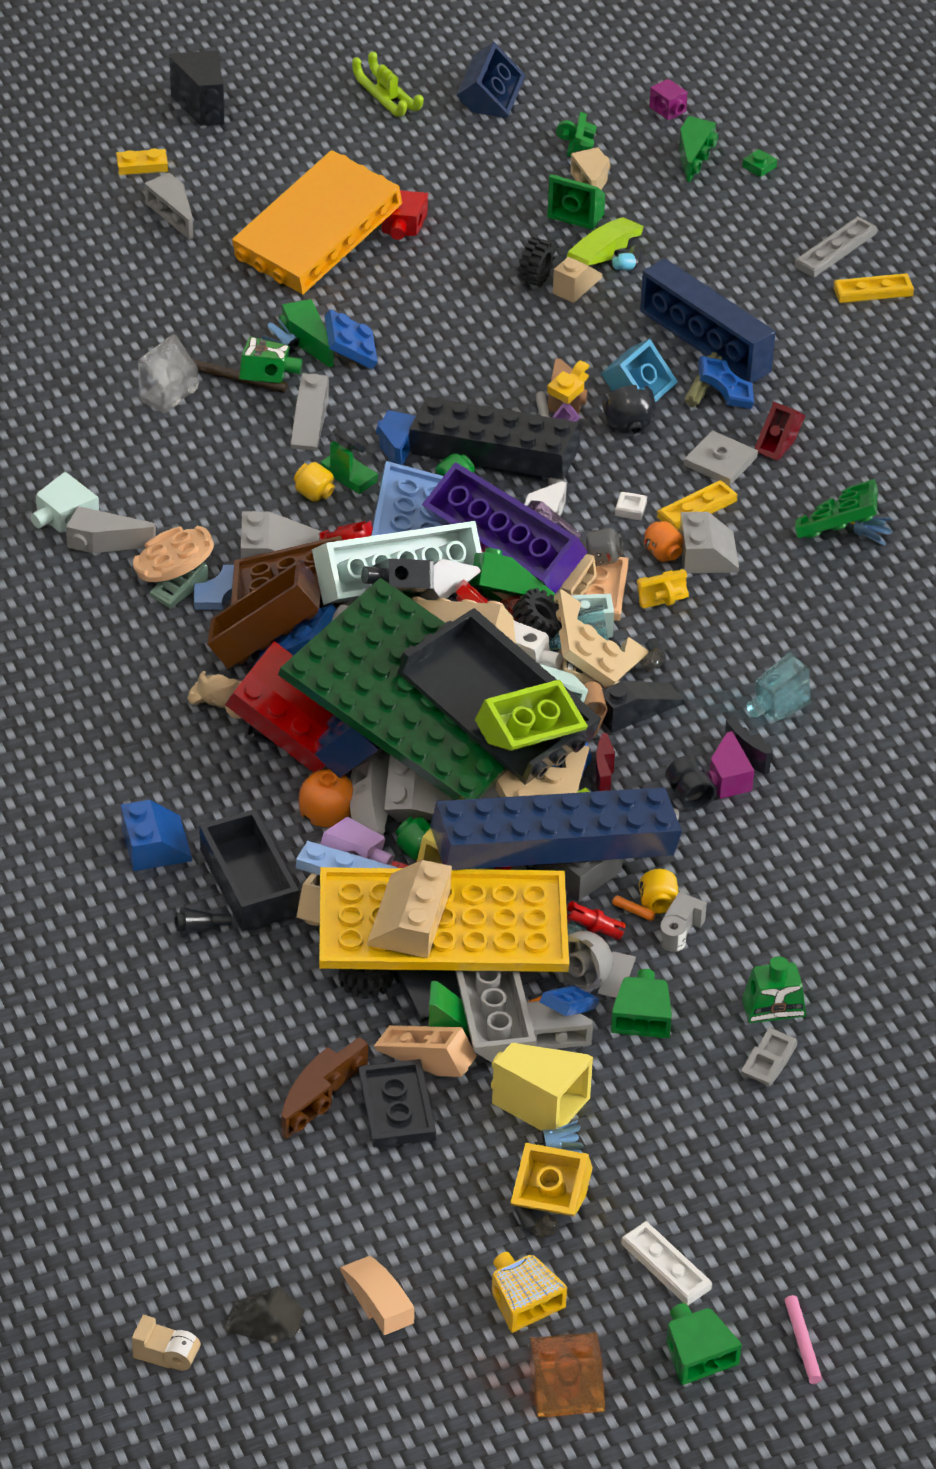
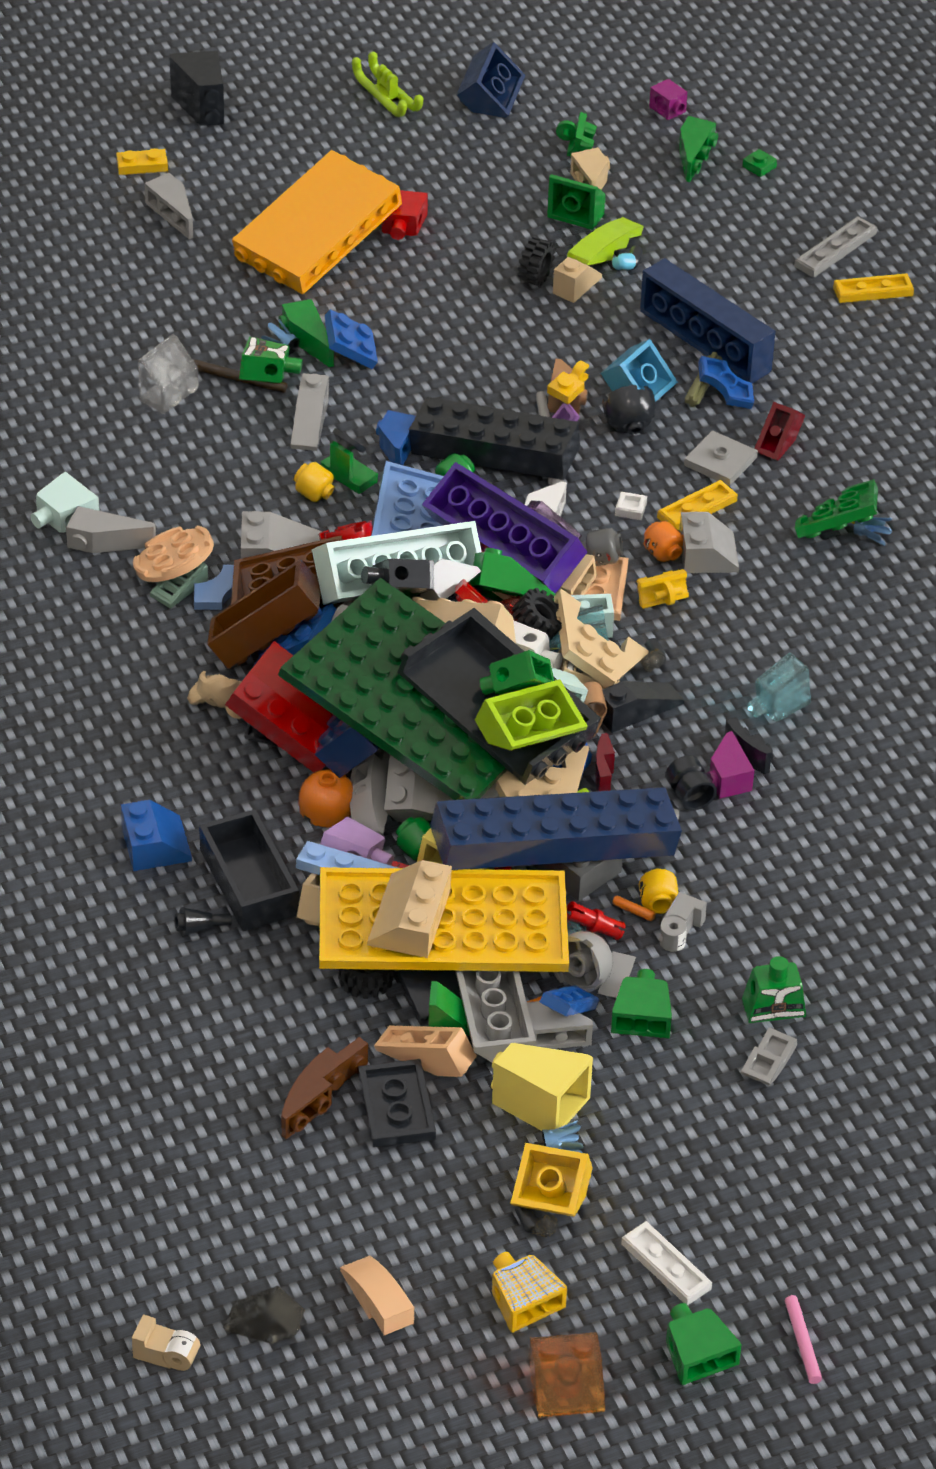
none -> green torso [480,650,554,695]

